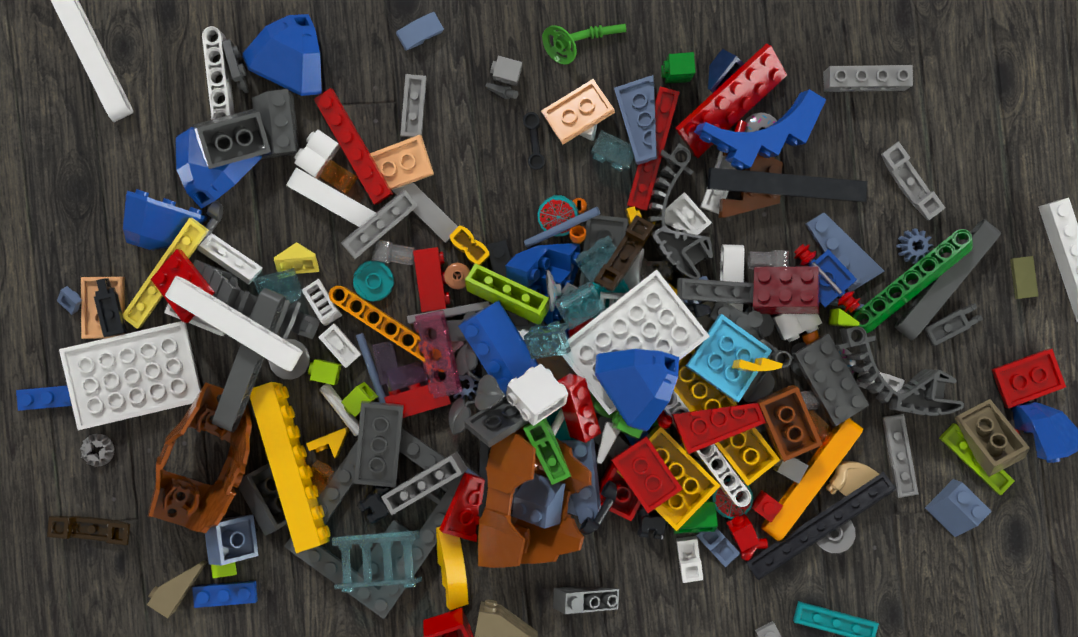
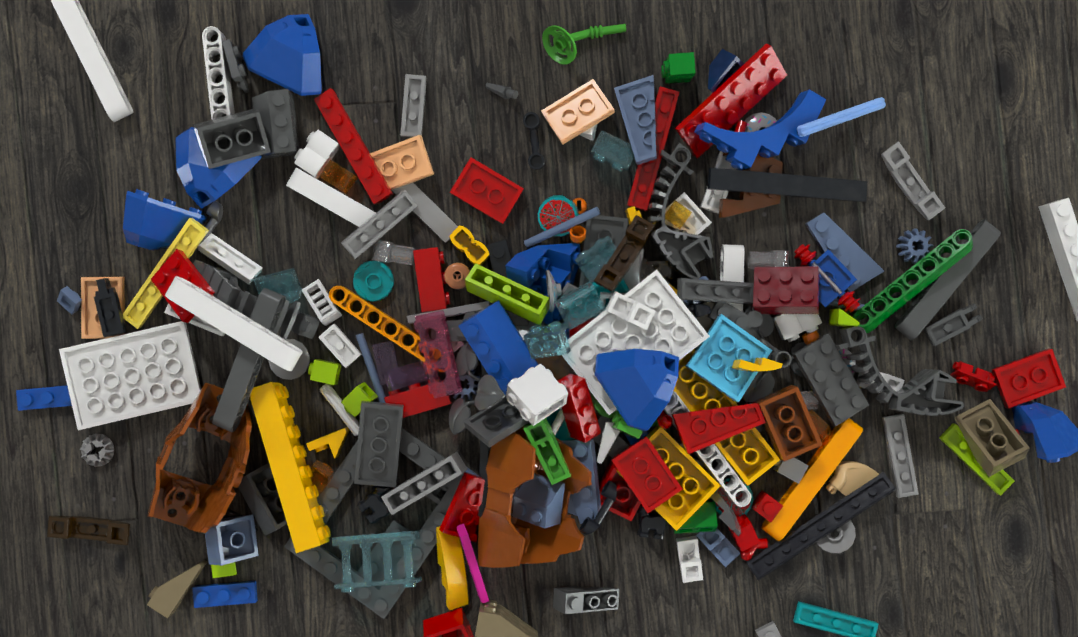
light yellow slope [274,242,319,275] -> none
sand blue slope [396,12,444,51] -> none
light grey brick [490,56,522,86] -> none
light grey brick [823,65,913,92] -> none
sand blue slope [925,479,992,537] -> none
olive tile [1010,256,1038,299] -> none
none -> red plate [450,157,524,224]
none -> dark pink tile [457,524,489,603]
none -> white slope [605,291,656,330]
none -> clear yellow slope [665,201,692,229]
none -> dark grey slope [711,491,741,536]
none -> light blue axle [797,97,886,137]
none -> red hinge [950,361,996,392]

